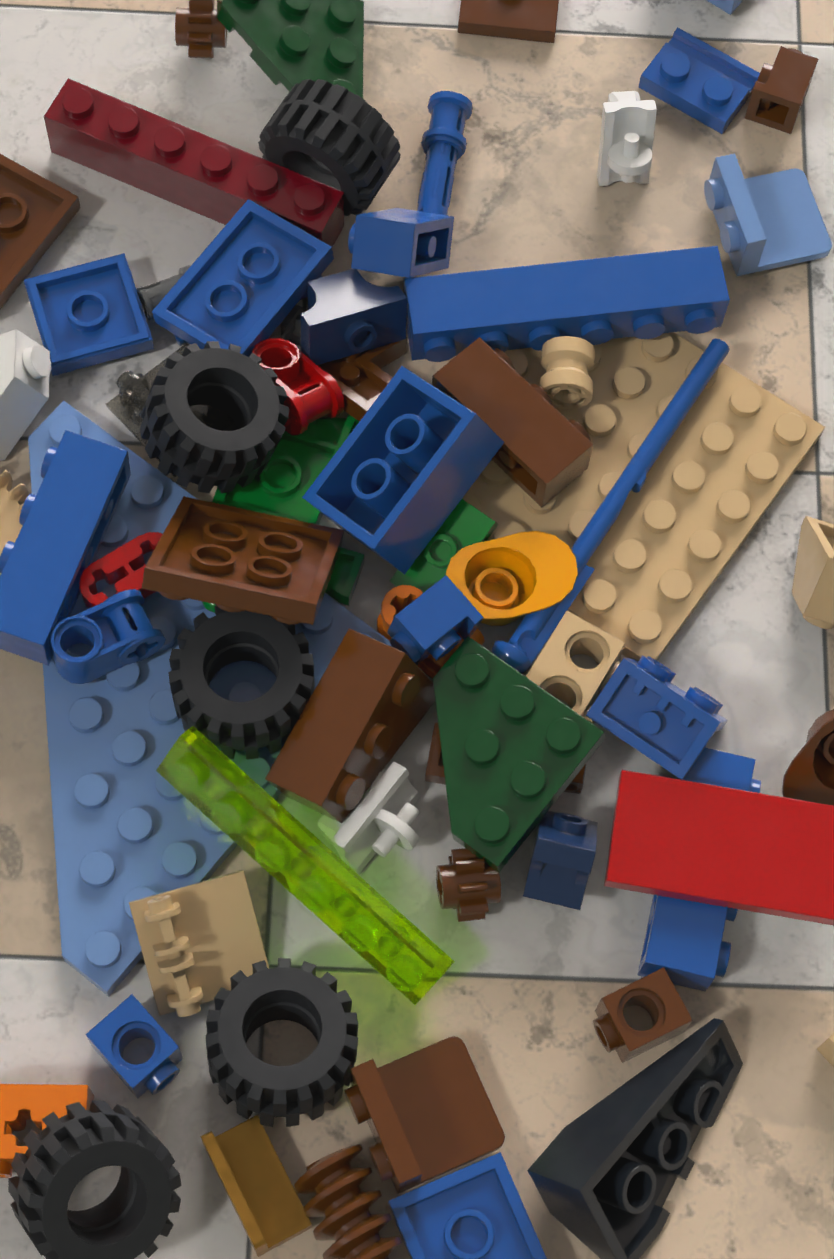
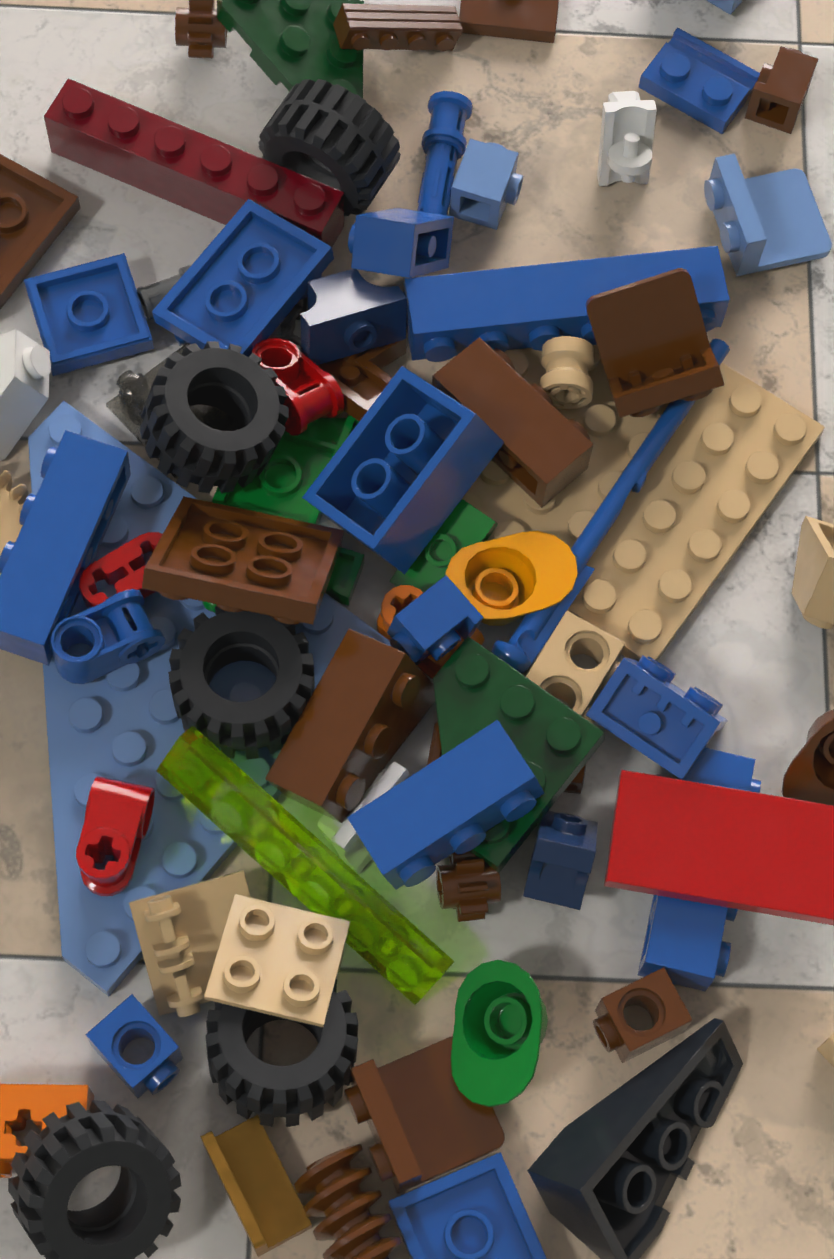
none -> red piece [76,776,155,896]
none -> tan hinge [204,894,350,1027]
none -> reddish brown piece [333,3,463,51]
none -> blue brick [347,720,544,890]
none -> medium blue brick [449,138,524,230]
none -> green piece [451,960,548,1107]
none -> reddish brown bracket [586,268,724,418]

